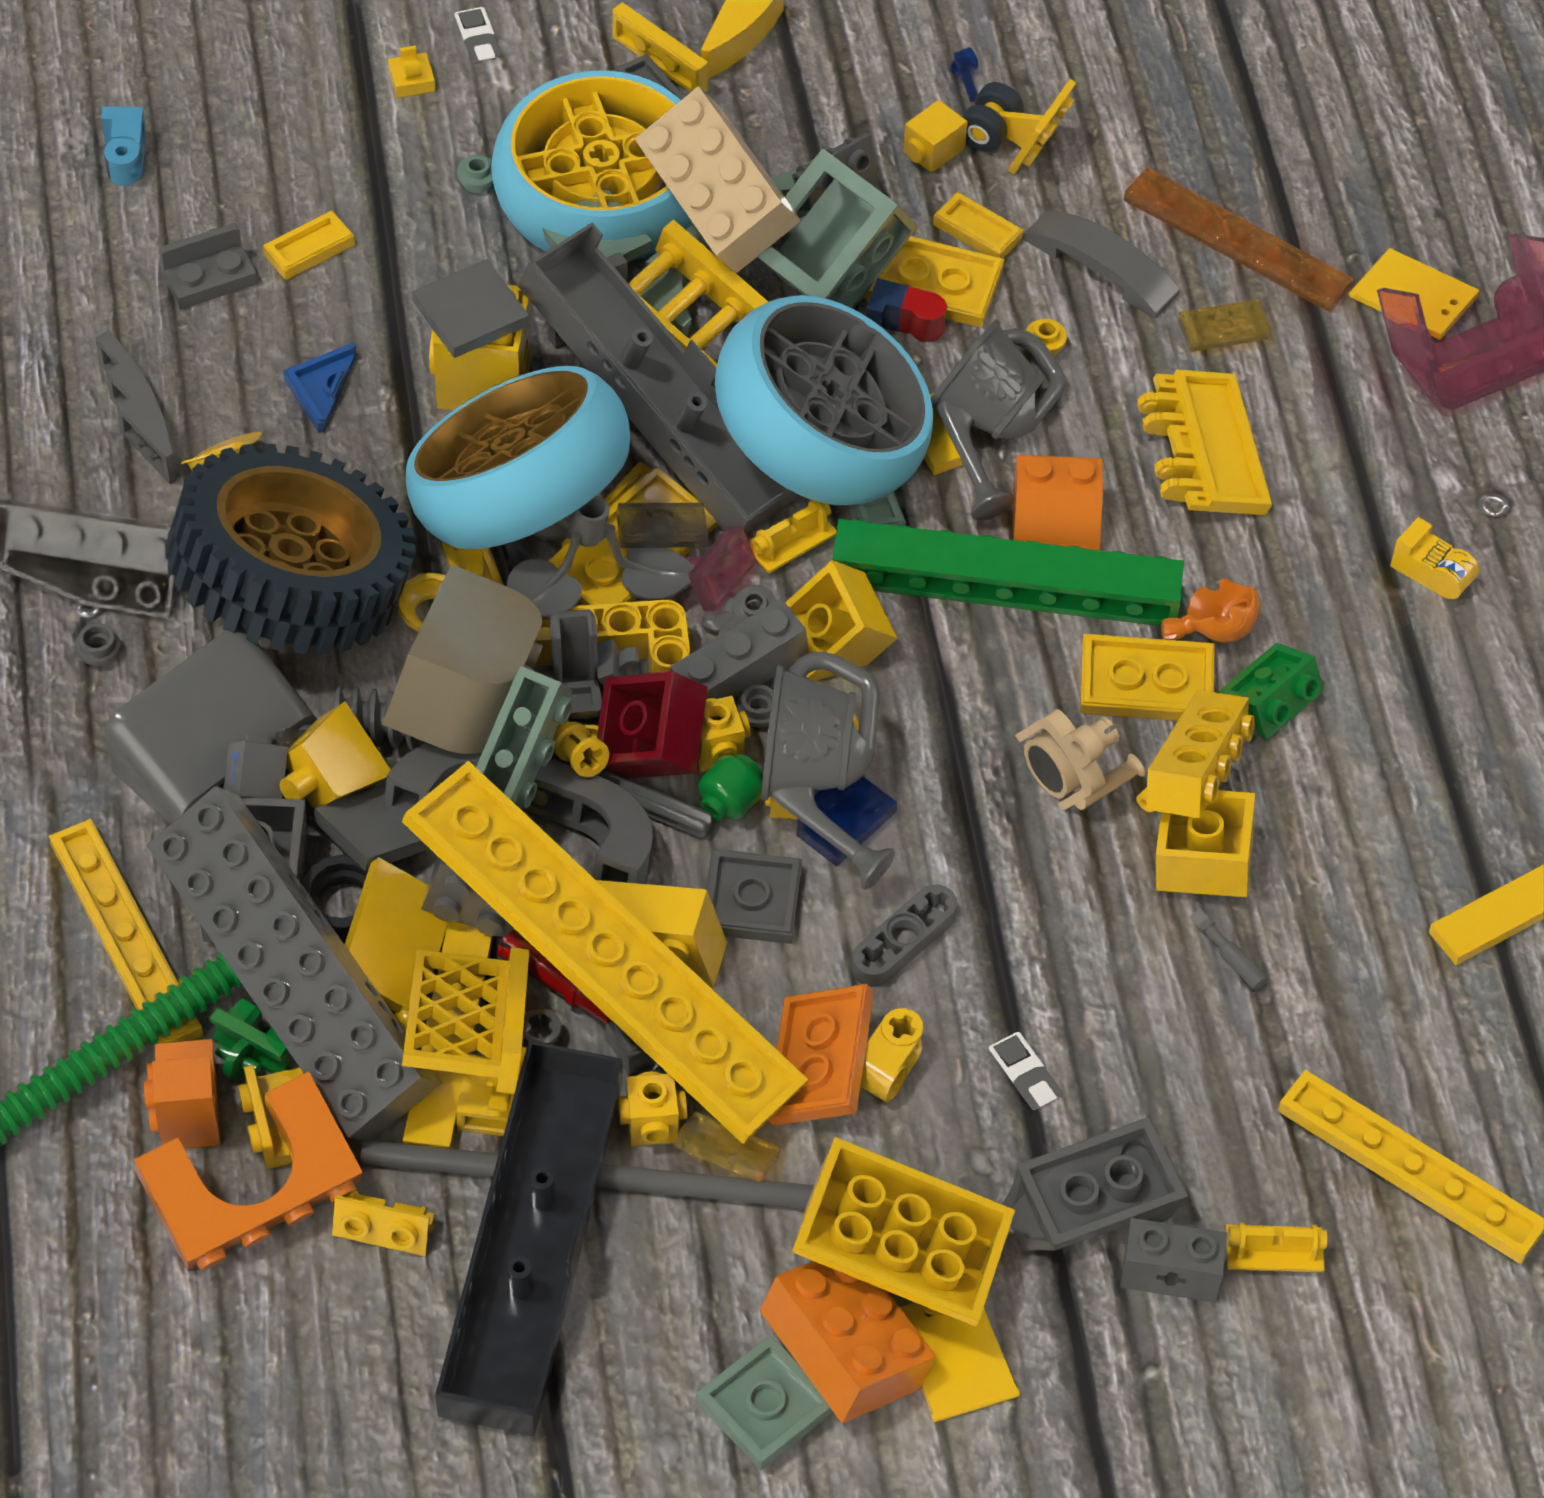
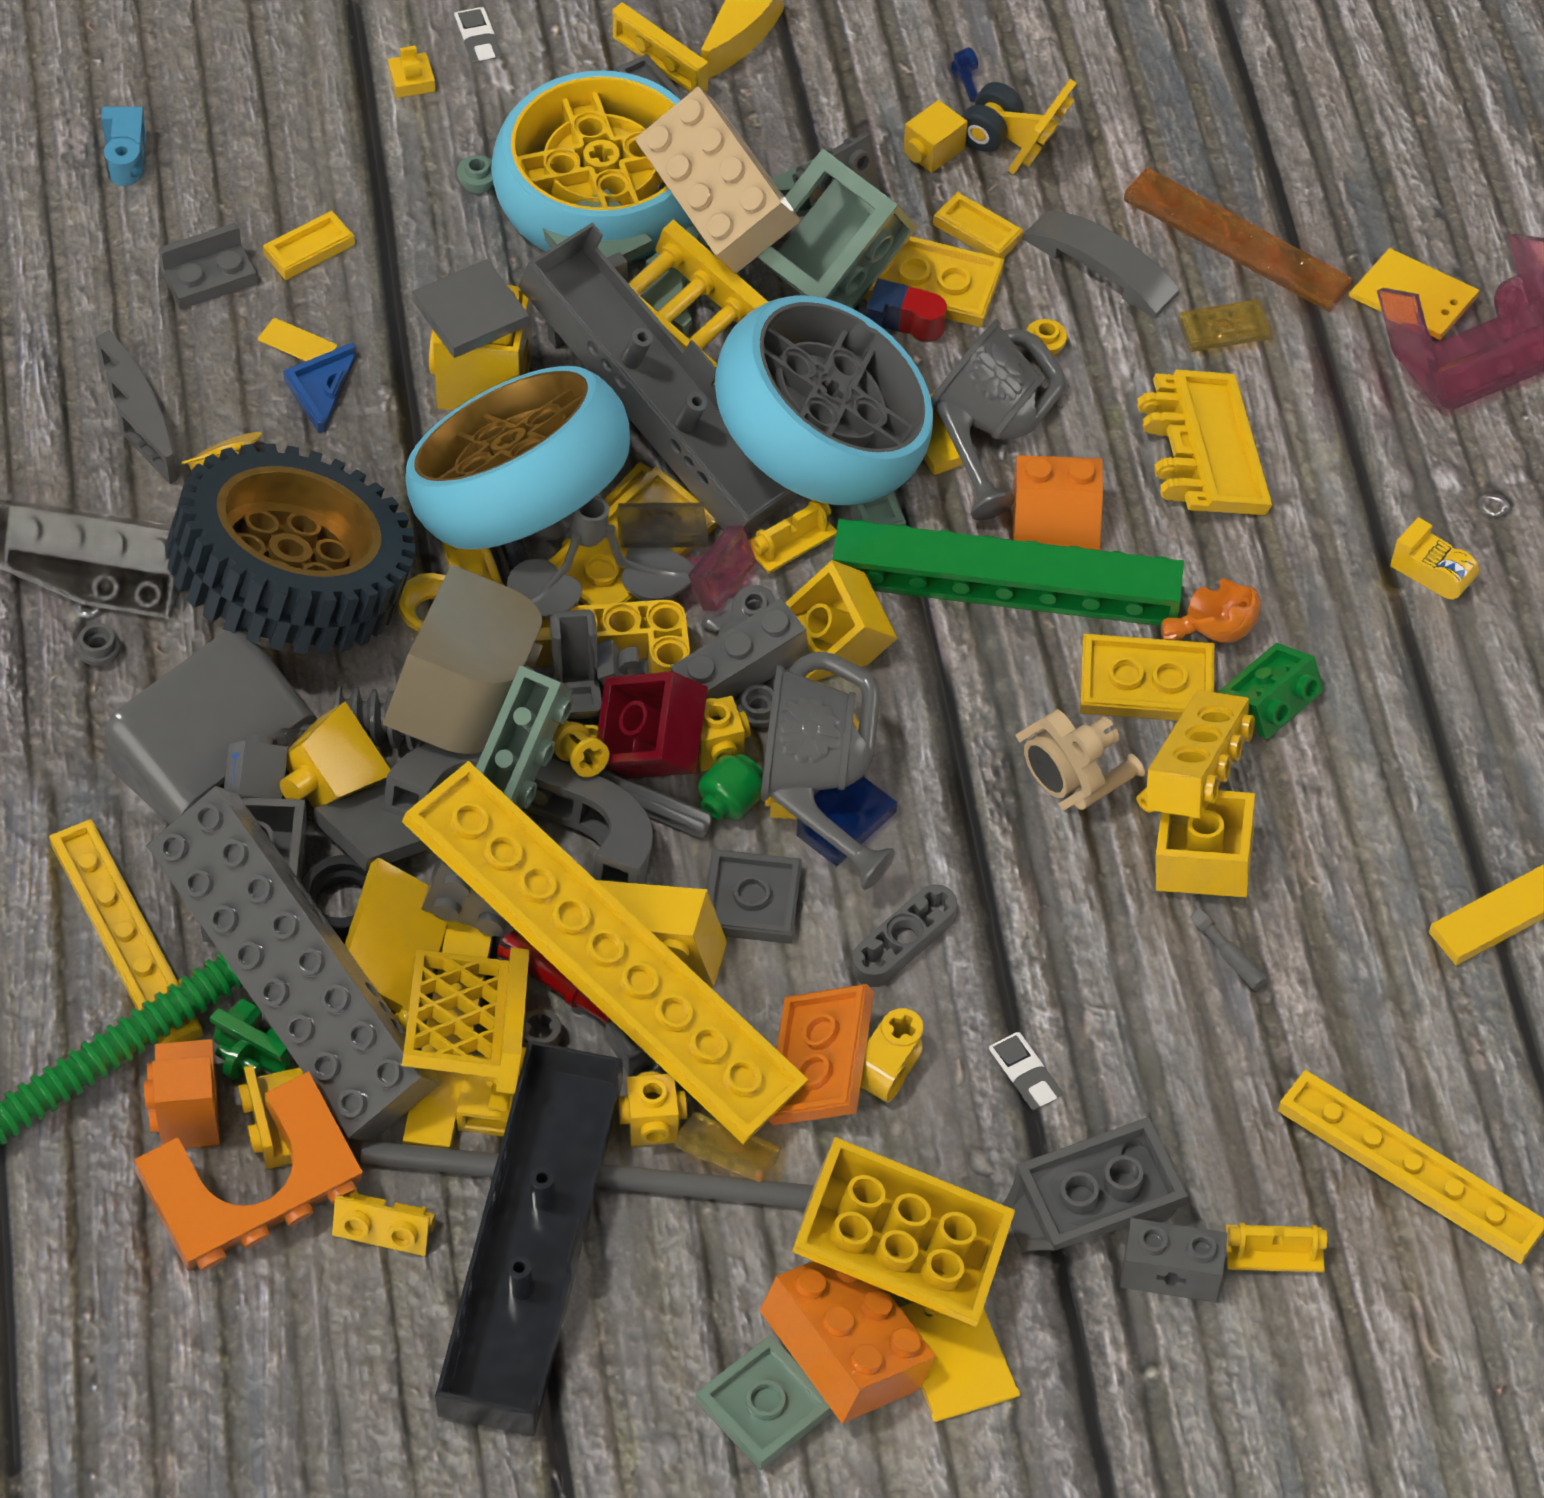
none -> yellow sticker [258,318,337,361]

